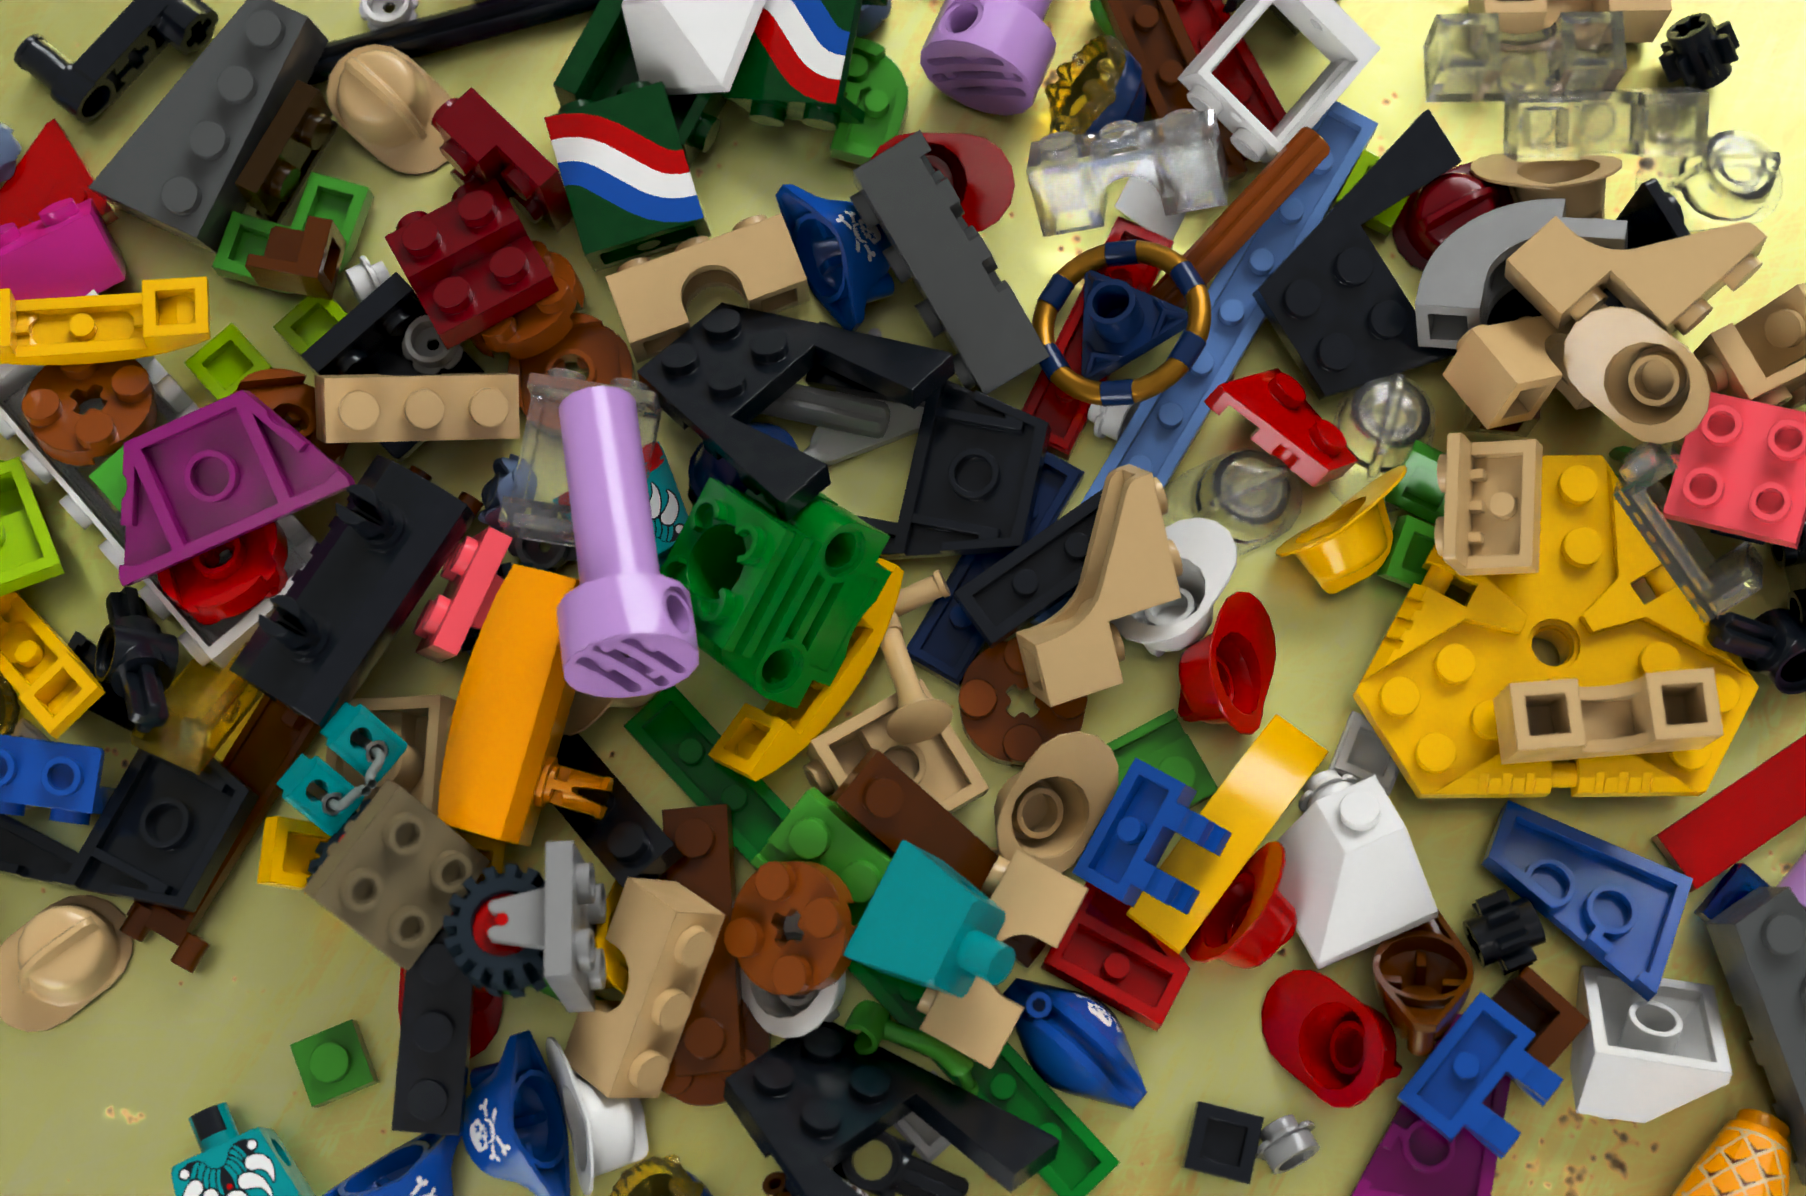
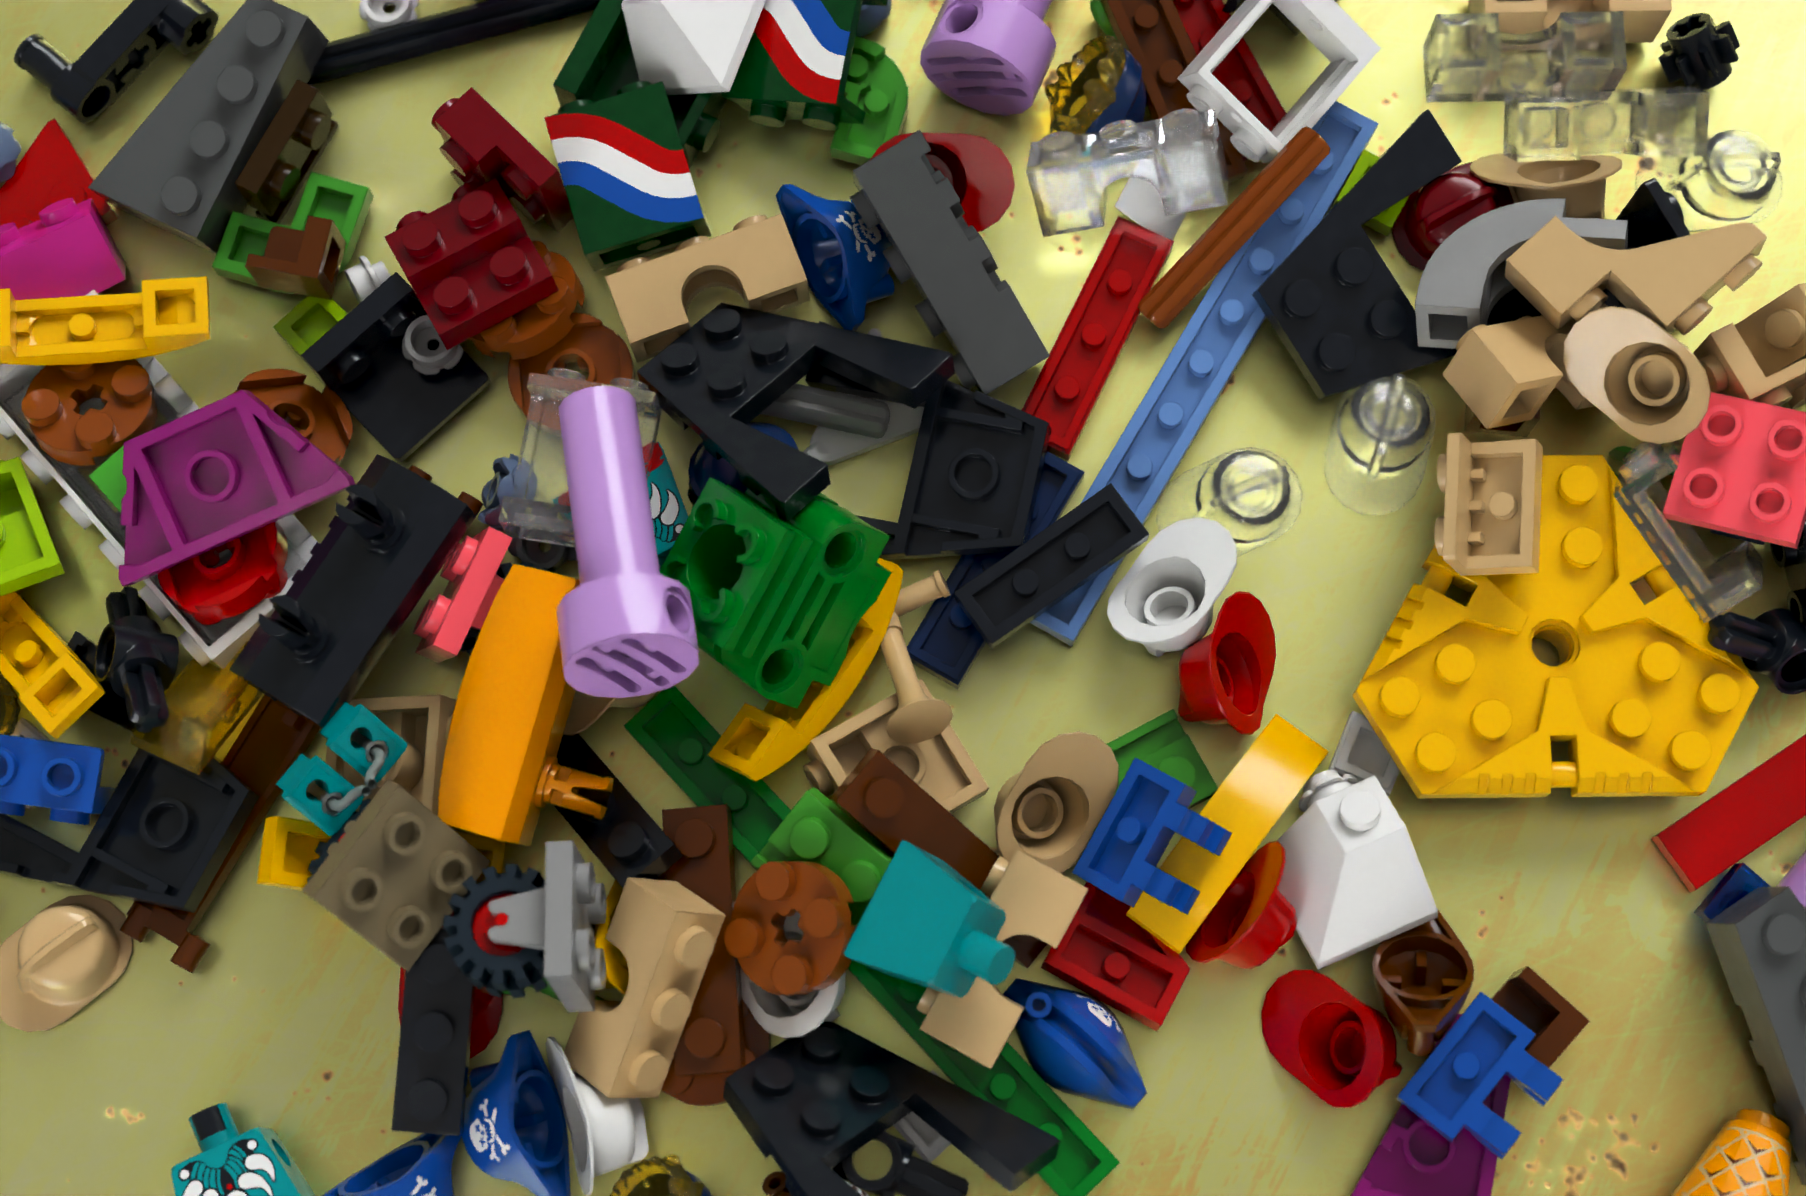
lime plate [184,323,273,400] -> none
bright green plate [290,1019,379,1108] -> none
tan arch [314,372,520,443] -> none
tan piece [326,44,451,175] -> none
bright green piece [844,1000,979,1095] -> none
dark orange plate [958,637,1088,766] -> none
tan arch [1015,464,1183,707] -> none
dark blue piece [1032,239,1211,407] -> none
white plate [1087,402,1141,441] -> none
black plate [1182,1101,1264,1184] -> none
red wing [1204,368,1358,487] -> none
light grey plate [1256,1114,1320,1174] -> none
yellow piece [1275,465,1407,594] -> none
bright green plate [1377,515,1435,589] -> none
bright green plate [1384,439,1445,525] -> none
black gear [1463,889,1546,976] -> none
blue wing [1481,800,1693,1002] -> none
tan arch [1493,668,1724,765] -> none
white slope [1570,965,1733,1123] -> none

